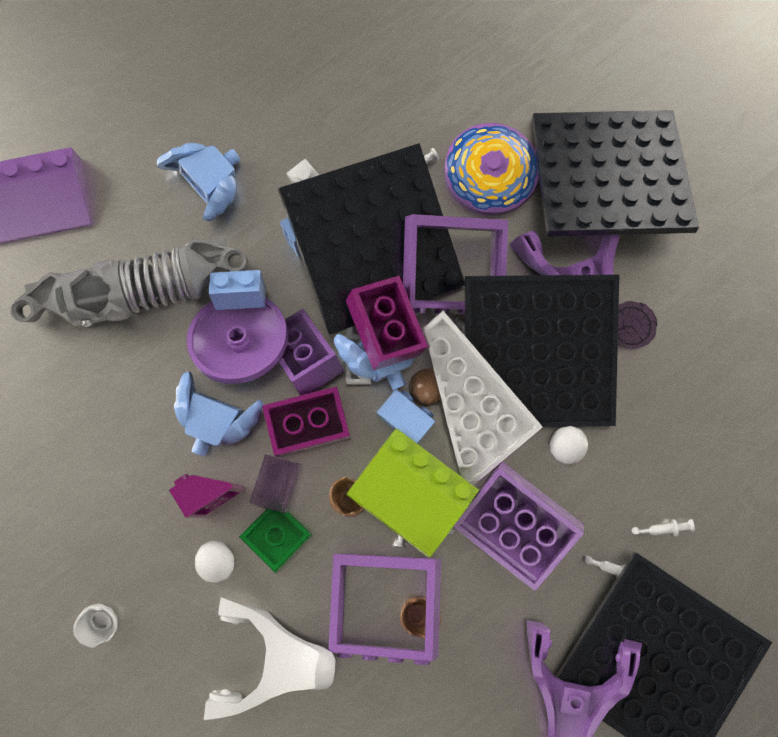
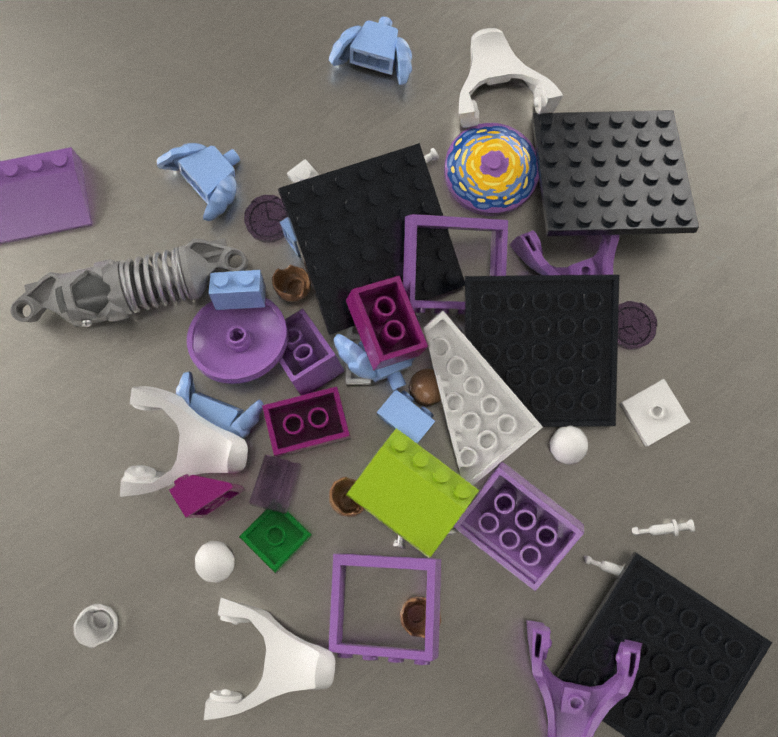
none -> white animal [120,386,248,497]
none -> clear purple tile [244,195,287,243]
none -> medium nougat hair [272,265,312,302]
none -> light blue torso [329,16,412,85]
none -> white animal [459,28,563,128]
none -> white plate [620,379,690,447]

